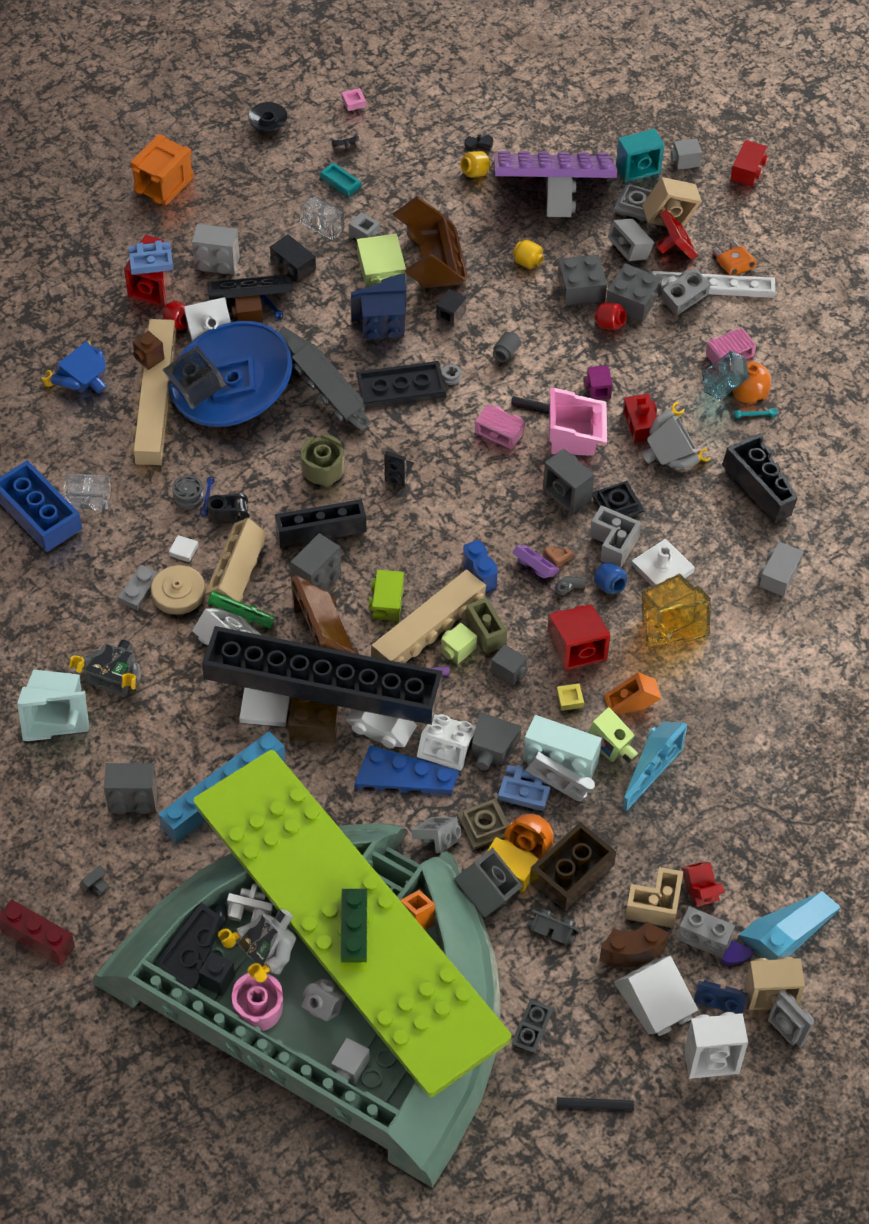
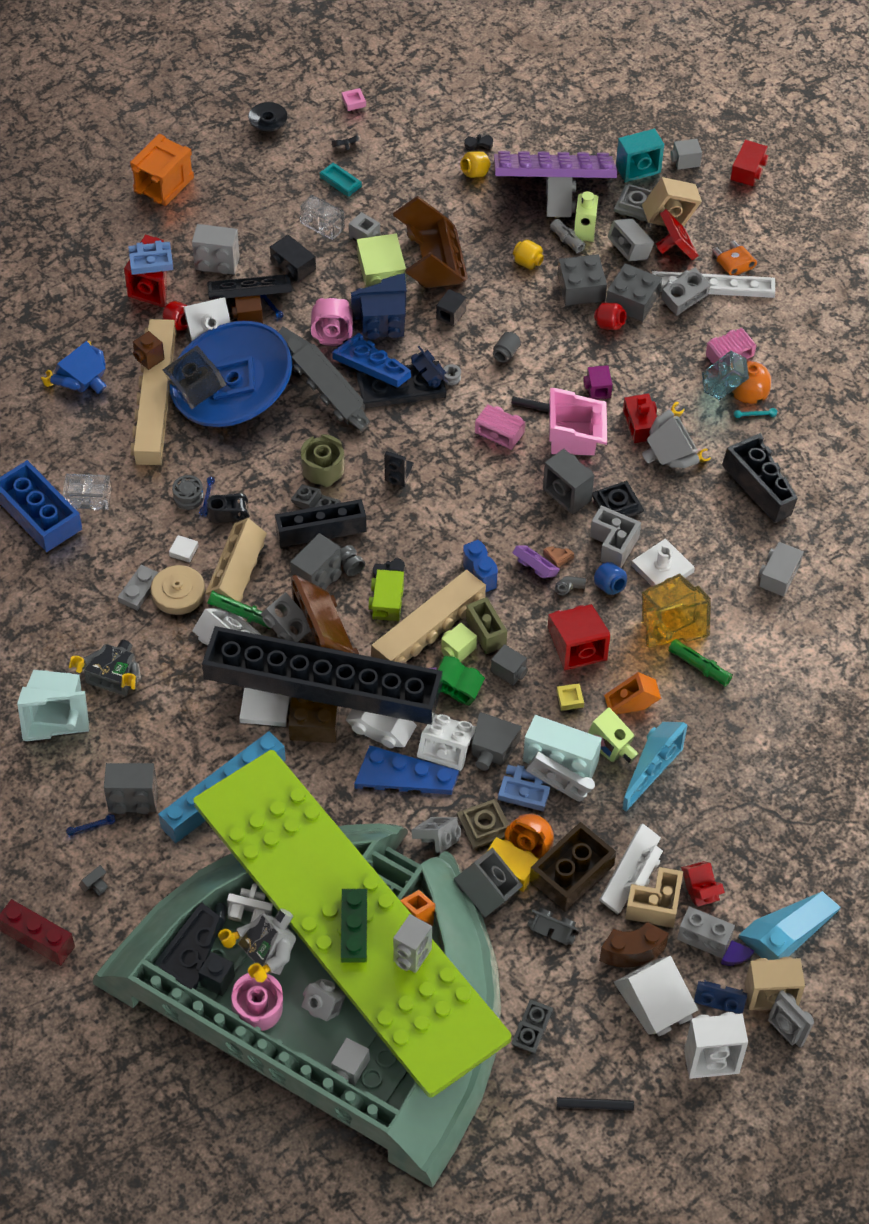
none -> clear blue hinge [66,814,115,836]
none -> light grey brick [261,592,311,642]
none -> dark grey slope [291,484,341,509]
none -> bright pink brick [311,298,353,346]
none -> blue wing [332,333,411,387]
none -> dark grey wheel [340,545,366,577]
none -> black piece [372,558,405,578]
none -> light grey brick [393,914,432,973]
none -> dark blue hinge [411,346,448,388]
none -> green brick [436,655,485,706]
none -> light grey pin [550,219,586,253]
none -> yellowish green torso [574,191,598,242]
none -> white bracket [599,823,663,915]
none -> green pin [668,639,733,687]

